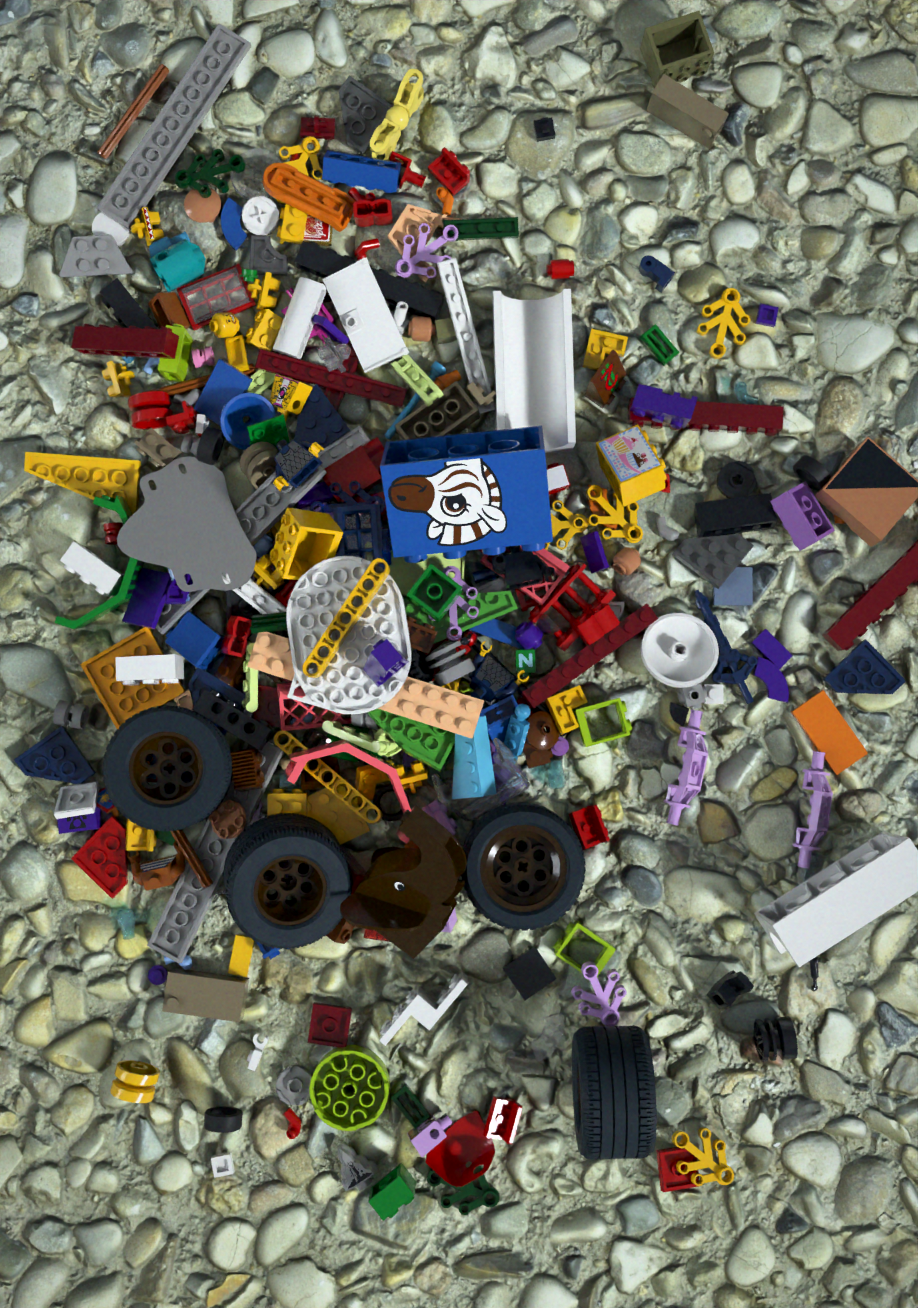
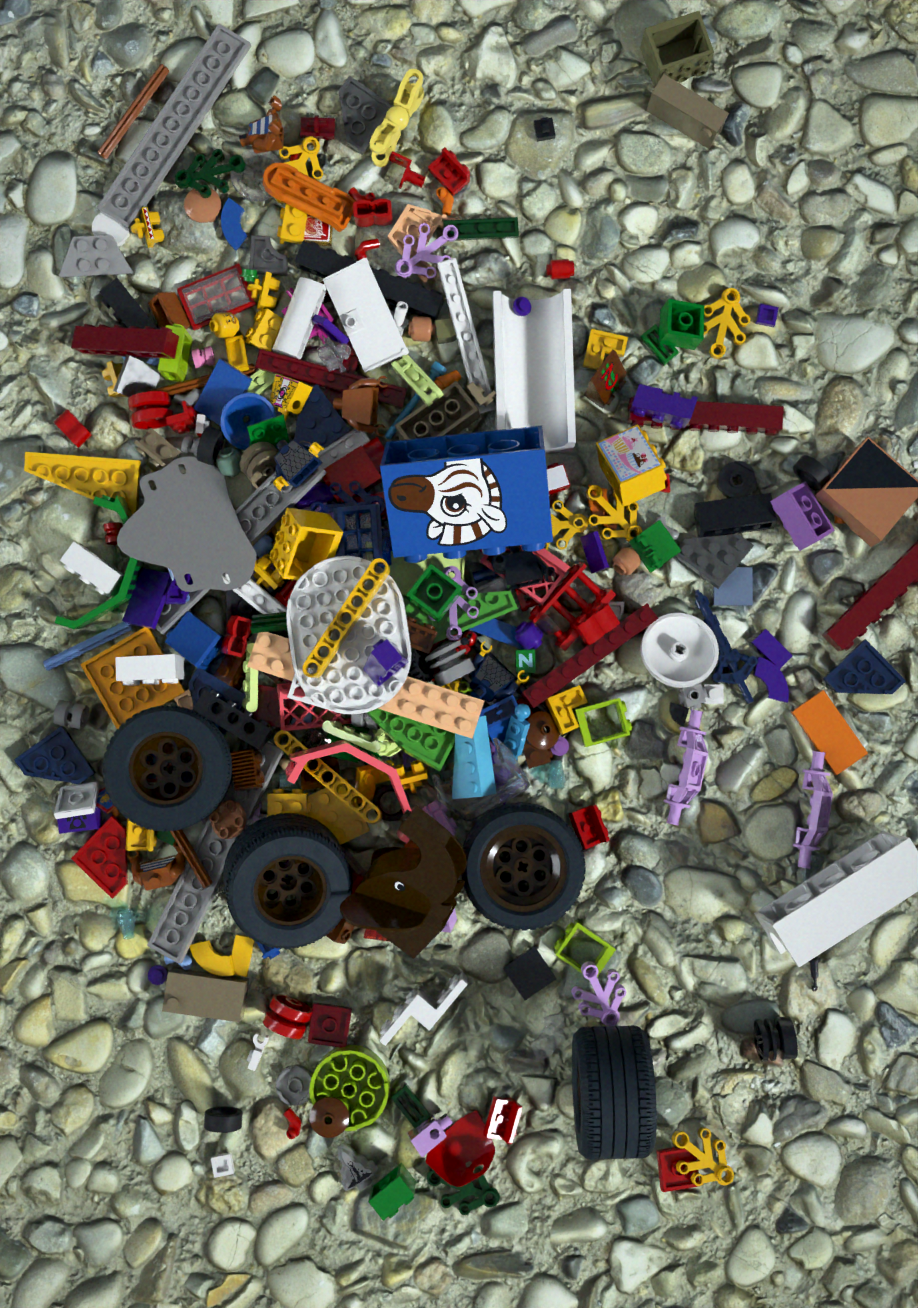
yellow wheel [110,1060,160,1103] -> none
dark azure arm [149,231,190,257] -> none
teal cylinder [149,238,206,293] -> none
white tile [242,196,280,236] -> none
blue brick [322,150,401,193] -> none
dark blue leg [639,255,675,293] -> none
black brick [707,970,754,1010] -> none
clear light blue arm [734,382,758,405] -> none
none -> medium blue axle [43,622,132,671]
none -> red axle [53,409,92,448]
none -> tile [113,355,161,397]
none -> yellow tile [189,940,235,976]
none -> sand green head [216,447,241,477]
none -> dark orange torso [239,95,284,153]
none -> red wheel [263,994,313,1039]
none -> reddish brown dish [309,1097,349,1138]
none -> dark orange torso [333,376,388,436]
none -> dark purple plate [513,297,531,316]
none -> green hinge [629,520,681,573]
none -> green brick [659,299,705,350]

